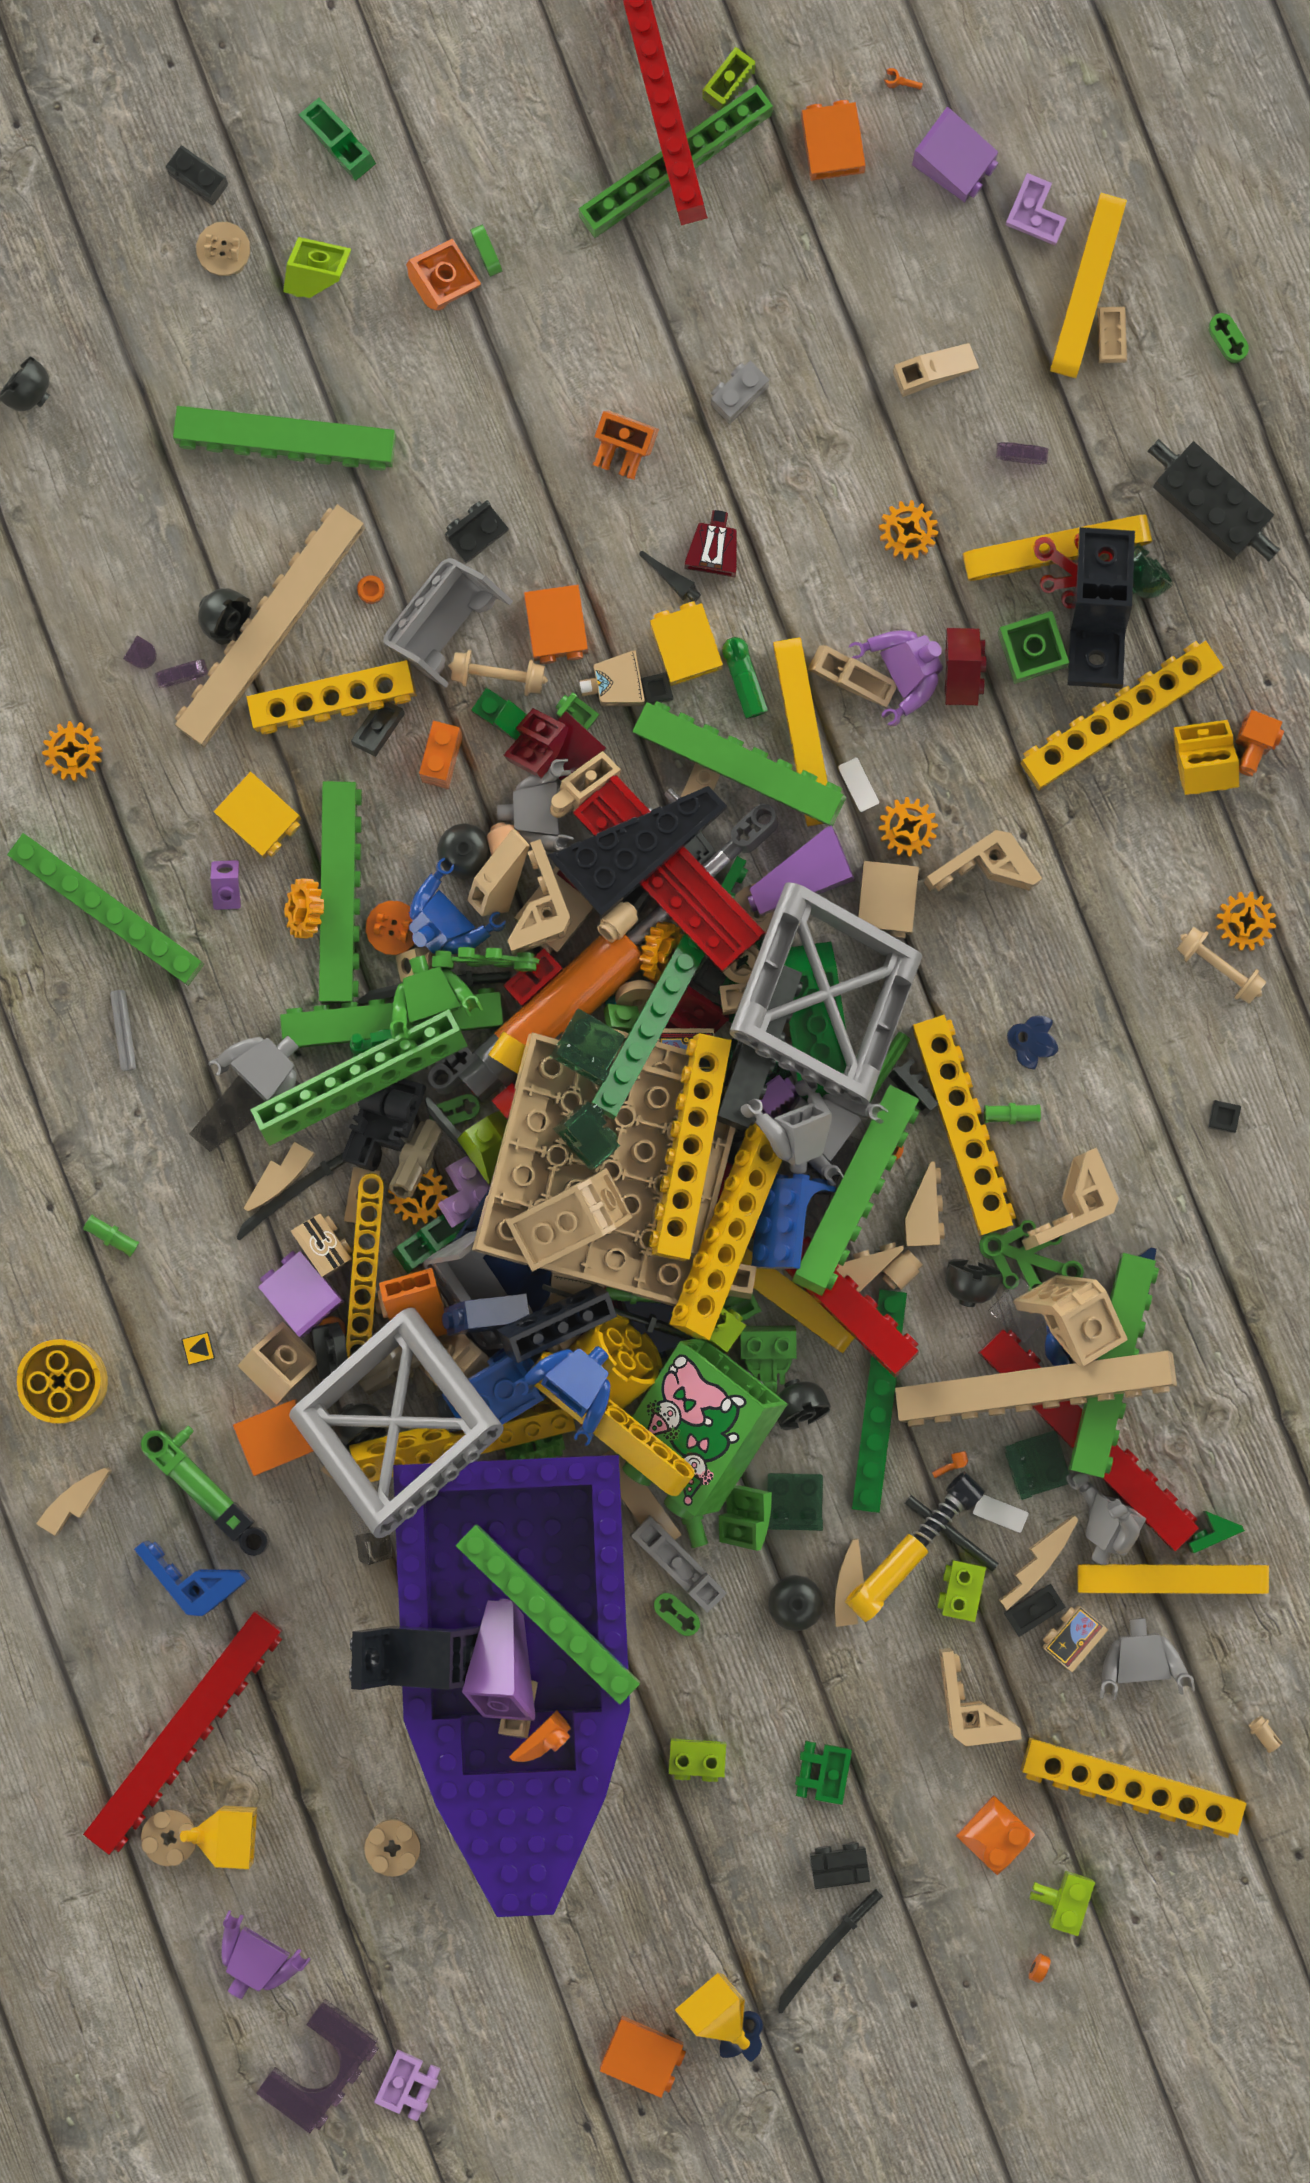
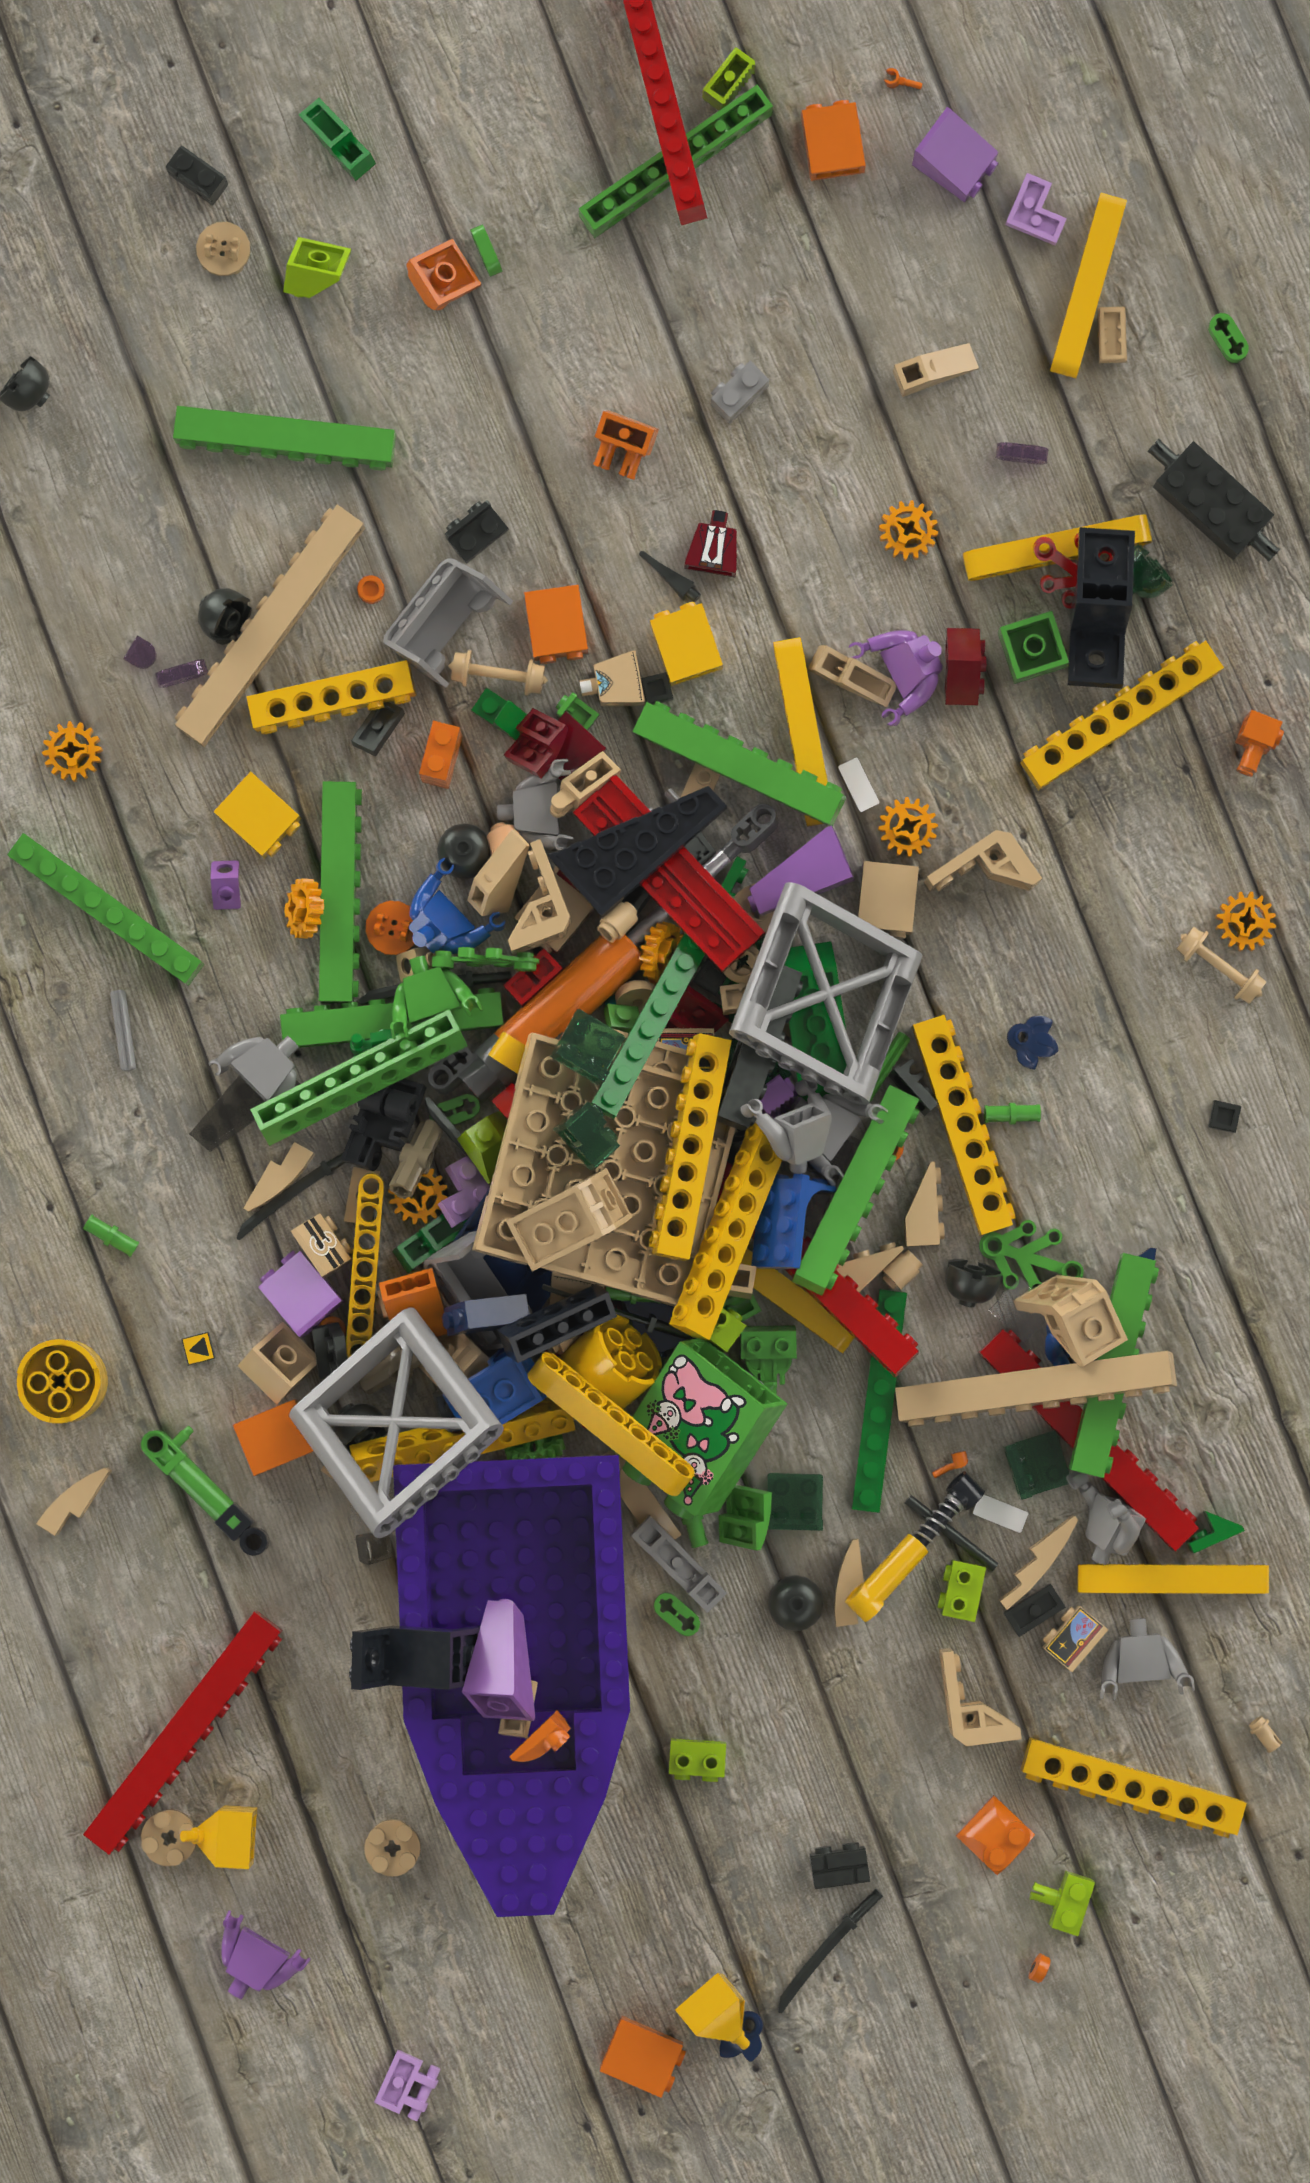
blue bracket [134,1540,251,1616] -> none
clear purple arch [256,1999,379,2134] -> none
bright green brick [456,1524,640,1704] -> none
blue torso [514,1346,610,1446] -> none
green piece [722,637,768,719] -> none
pearl dark grey cylinder [778,1379,831,1430] -> none
green plate [795,1741,852,1805] -> none
tan bracket [1021,1147,1119,1250] -> none
yellow piece [1174,720,1239,795] -> none

